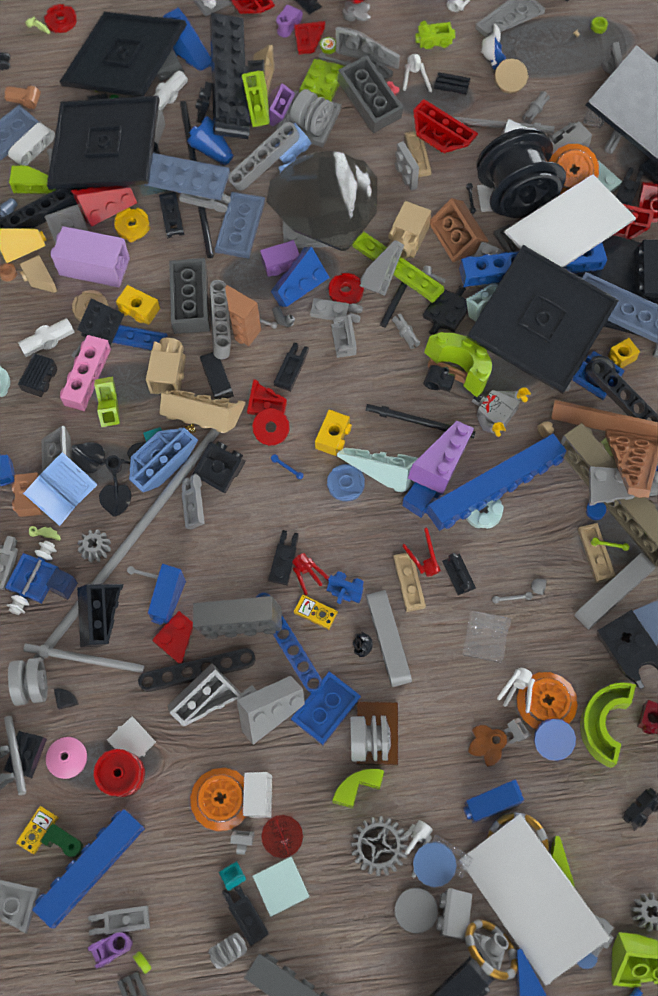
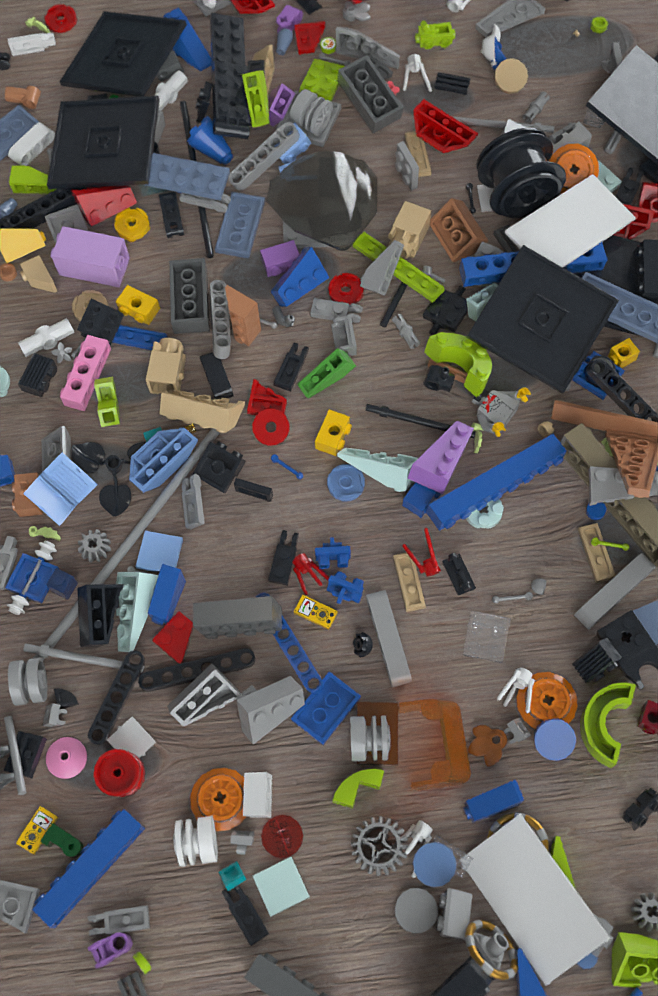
light grey gear [208,933,247,969] -> none
none -> white hinge [8,33,56,56]
none -> light grey tile [43,703,68,727]
none -> light grey plant [51,342,73,363]
none -> black beam [88,650,145,745]
none -> light aqua wedge [116,572,159,652]
none -> light blue tile [135,531,183,573]
none -> white wheel [173,816,218,867]
none -> black tile [234,478,273,502]
none -> sand blue cone [276,28,293,55]
none -> bright green slope [297,348,356,399]
none -> blue hips [315,537,351,569]
none -> clear orange windscreen [398,699,471,792]
none -> yellowish green piece [471,423,483,453]
none -> black brick [572,638,622,683]

